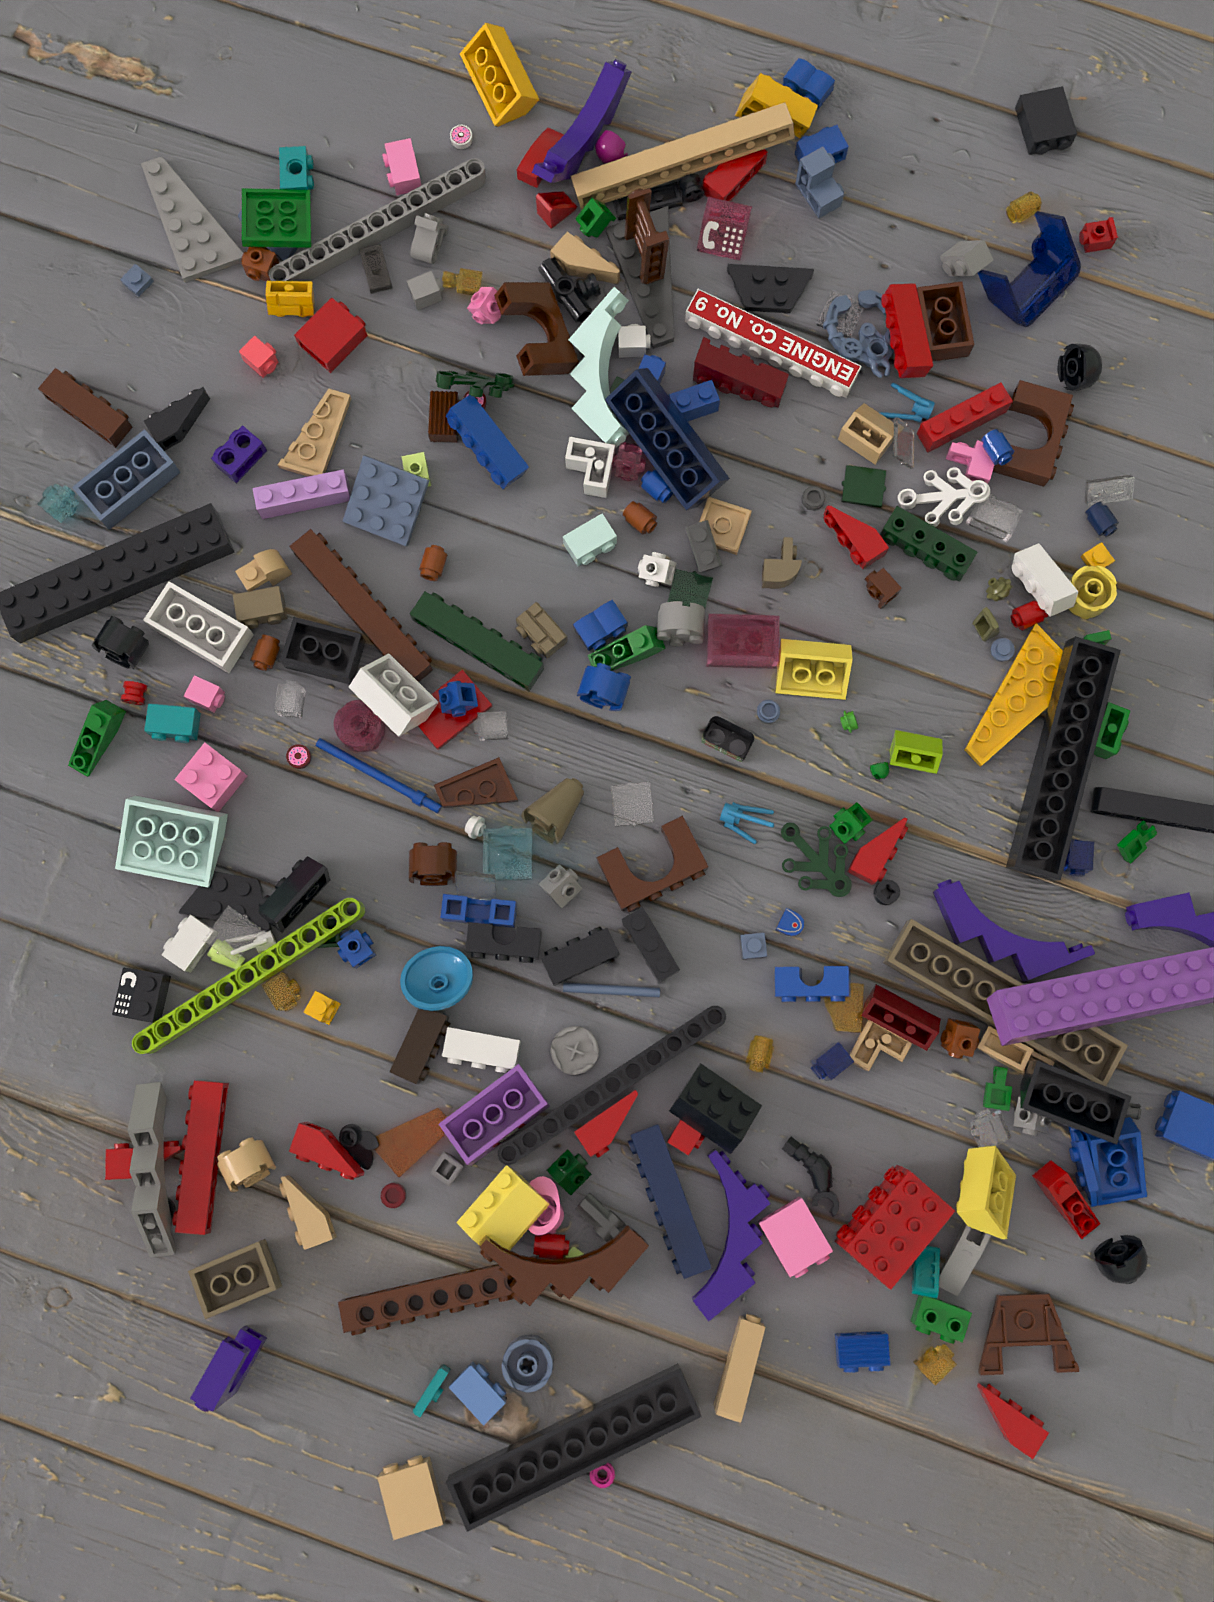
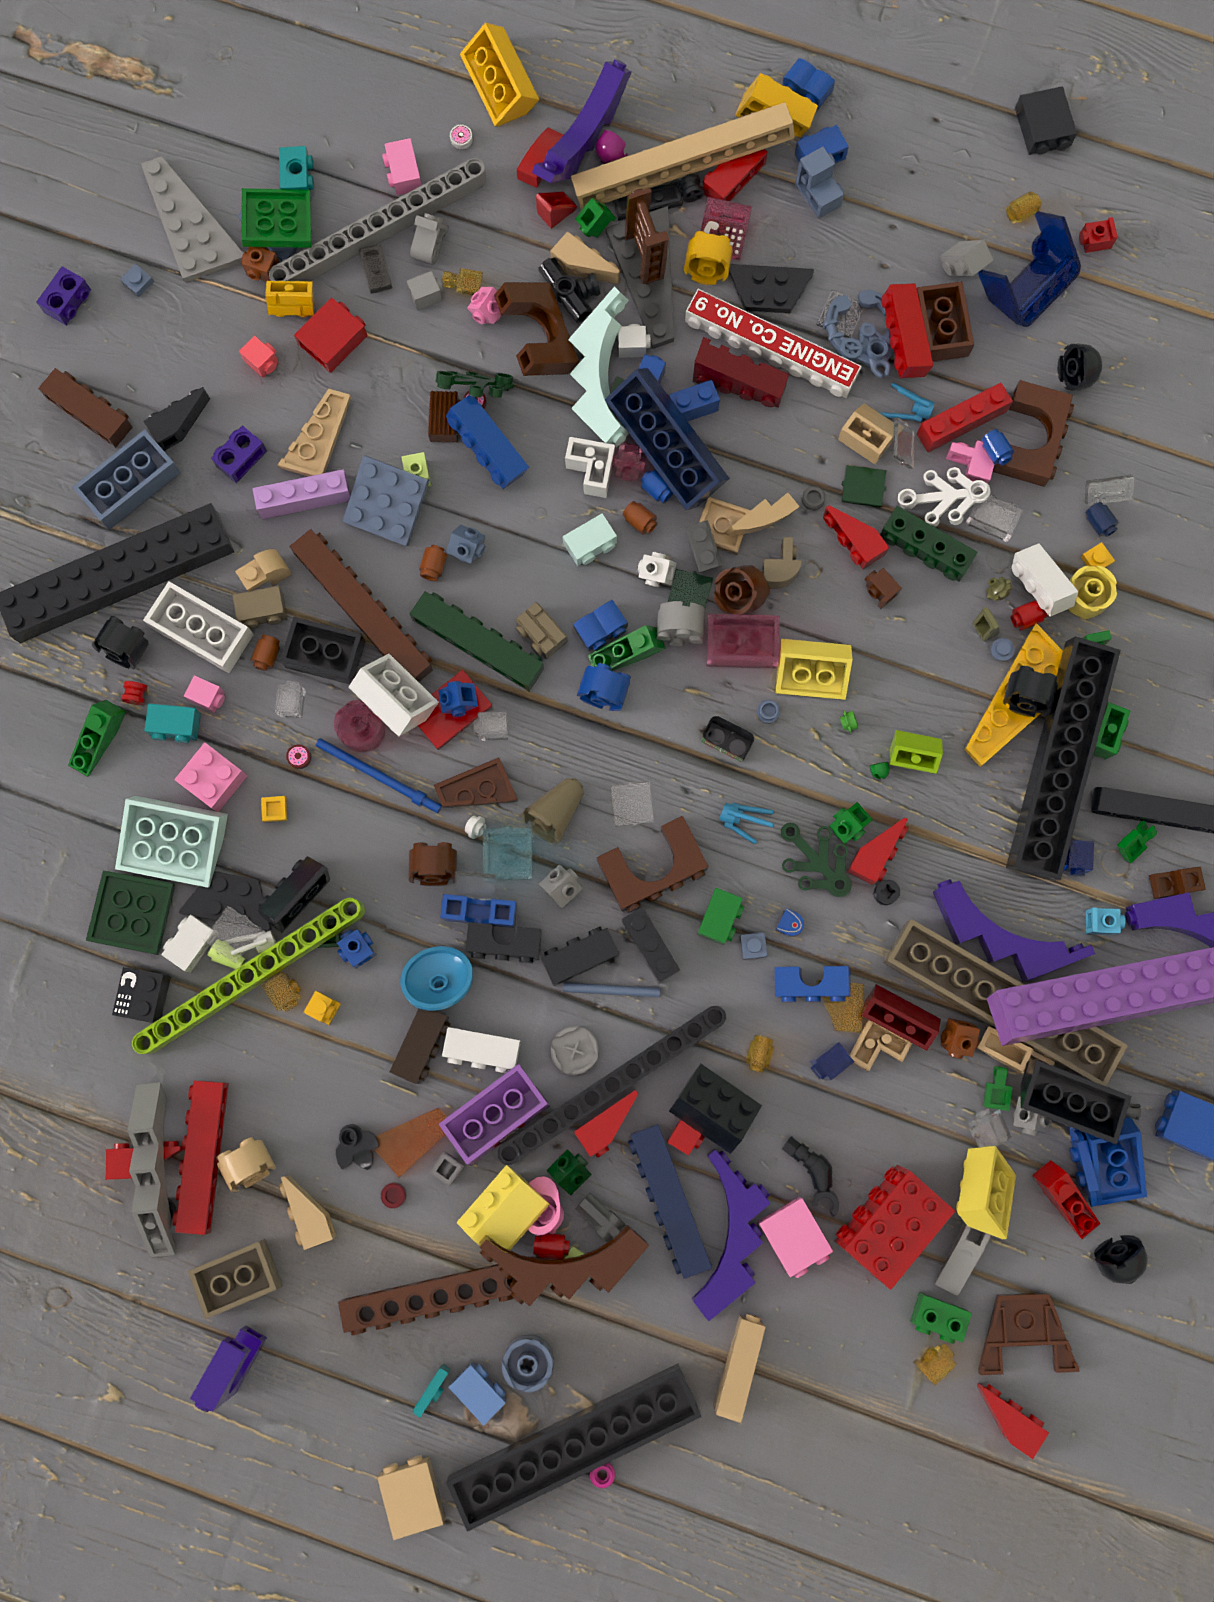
clear light blue brick [37,484,79,523] -> none
red slope [289,1121,365,1180] -> none
blue brick [835,1331,890,1373] -> none
teal plate [912,1246,940,1298] -> none
none -> dark purple brick [36,266,91,325]
none -> dark green plate [86,870,175,955]
none -> yellow plate [261,796,288,823]
none -> sand blue brick [446,524,485,564]
none -> yellow brick [684,231,732,285]
none -> green brick [697,888,745,945]
none -> reddish brown brick [714,565,770,615]
none -> tan slope [725,493,800,536]
none -> black brick [1003,666,1058,717]
none -> medium azure brick [1086,908,1125,935]
none -> reddish brown slope [1149,866,1206,899]

